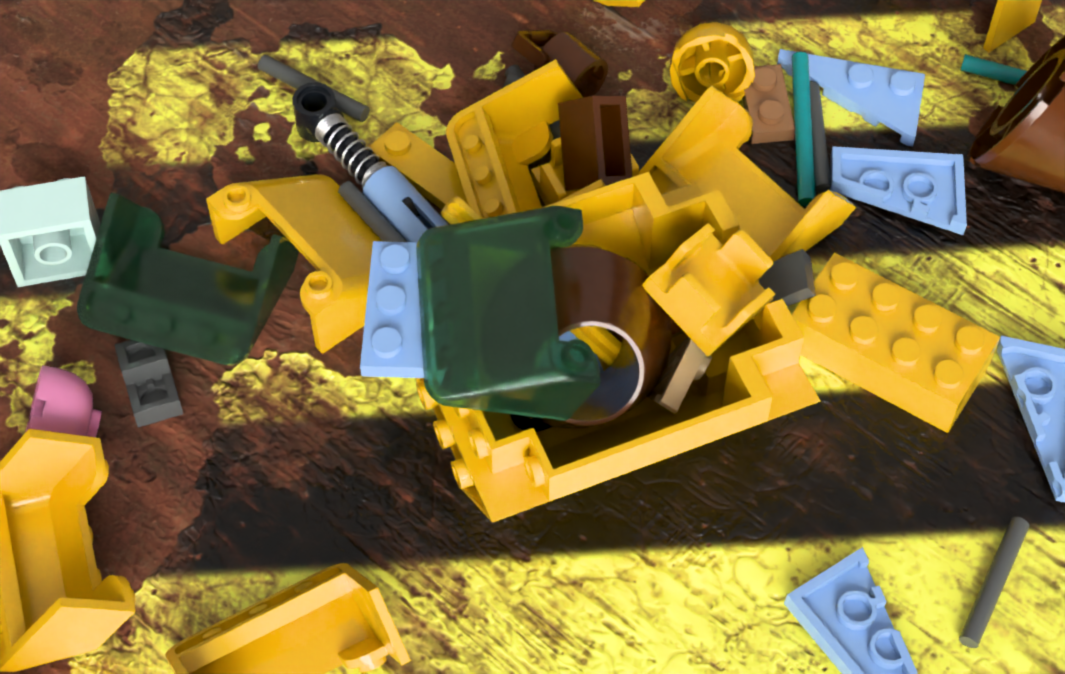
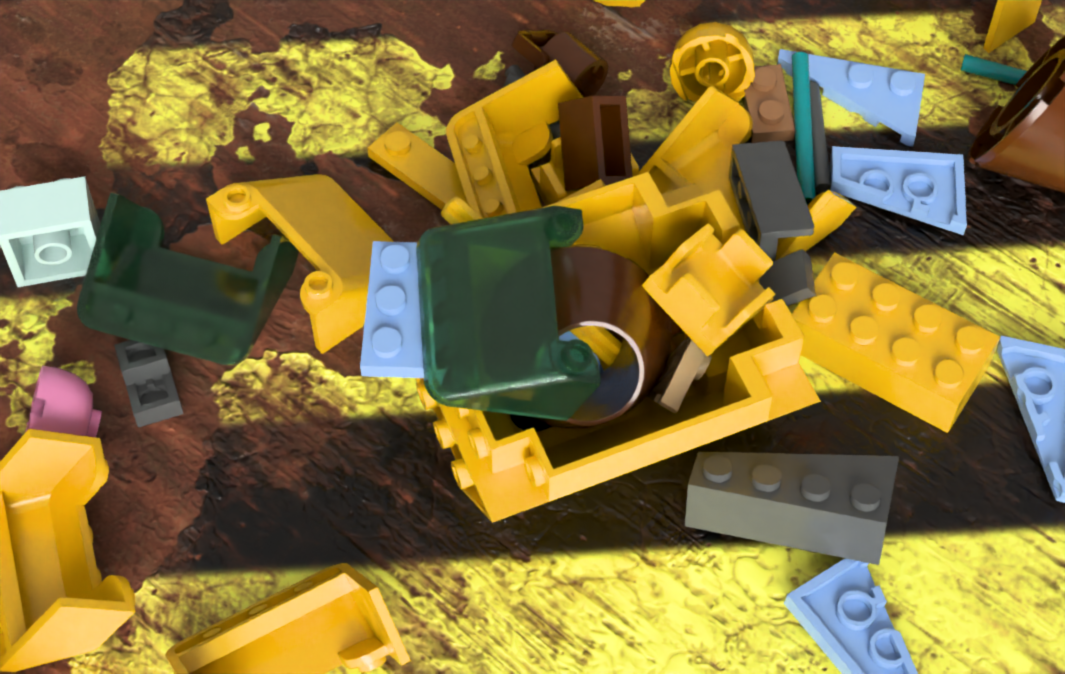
dark grey bar [258,55,370,122] -> none
piece [292,82,460,243] -> none
dark grey bar [338,181,407,242] -> none
dark grey bar [959,517,1030,648] -> none
none -> dark grey wedge [685,452,899,565]
none -> dark grey panel [729,141,814,262]

